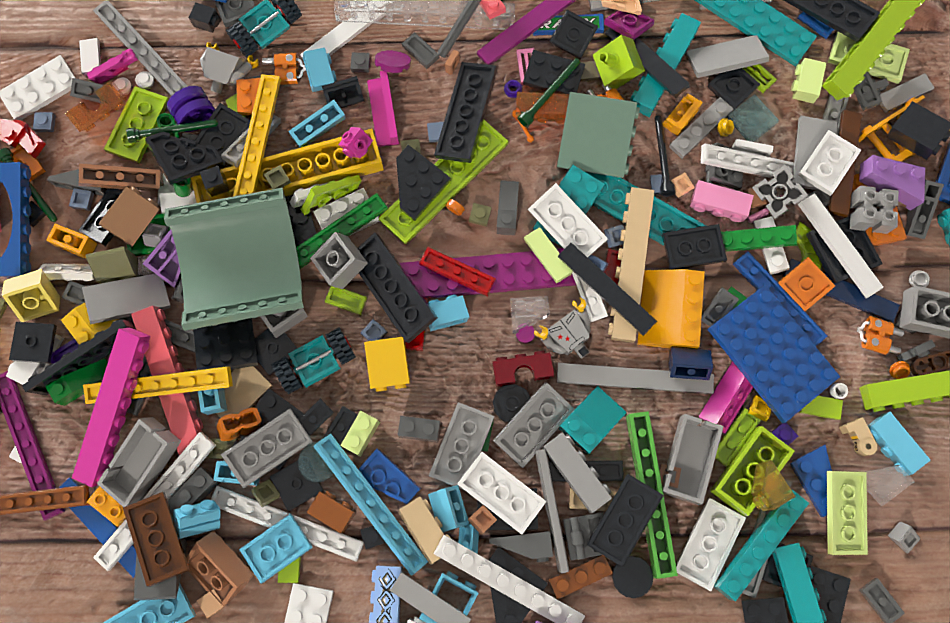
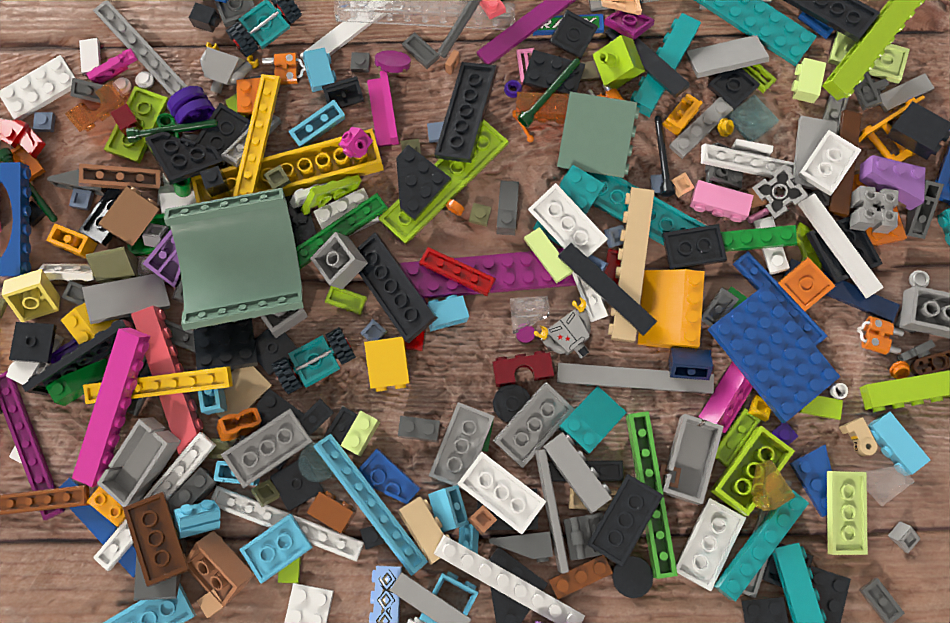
none -> dark red brick [110,103,143,137]

